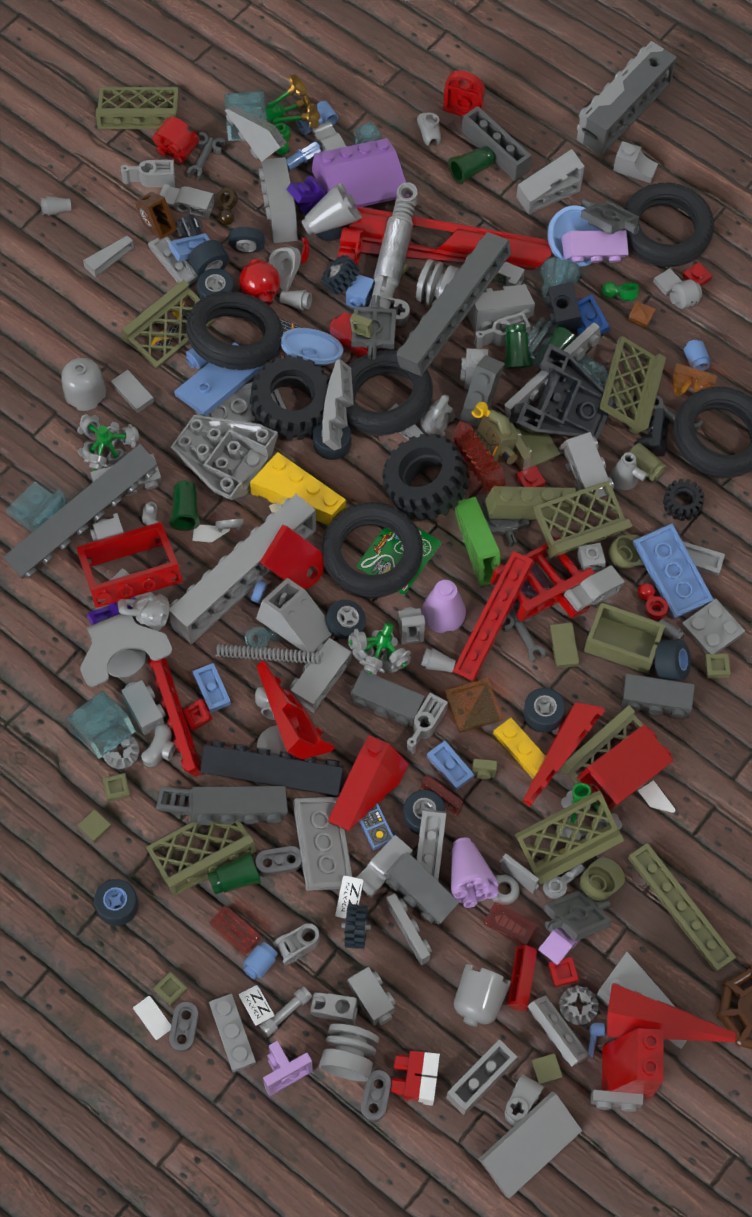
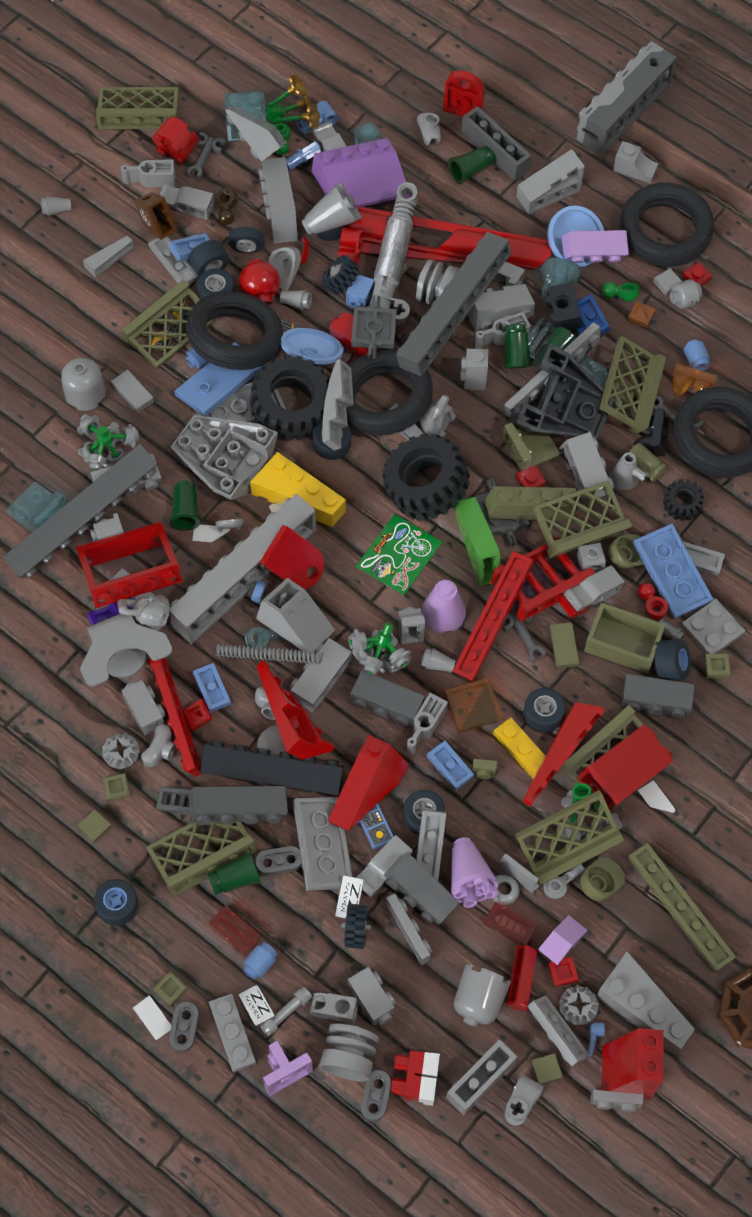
clear light blue brick [66,691,136,759] -> none
light grey arm [142,502,158,526] -> none
black gear [176,214,203,238] -> none
light grey piece [273,924,320,965] -> none
dark purple brick [287,176,327,215] -> none
black tyre [321,502,423,598] -> none
black wheel [325,599,366,639] -> none
olive tile [350,313,374,338] -> none
clear red tile [421,775,463,816] -> none
clear red piece [452,422,507,495] -> none
olive torso [457,402,517,465] -> none
dark grey brick [460,355,505,427] -> none
light grey tile [479,1092,582,1198] -> none
dark grey plate [544,890,612,941] -> none
dark grey plate [581,199,639,234] -> none
red wedge [607,983,737,1042] -> none

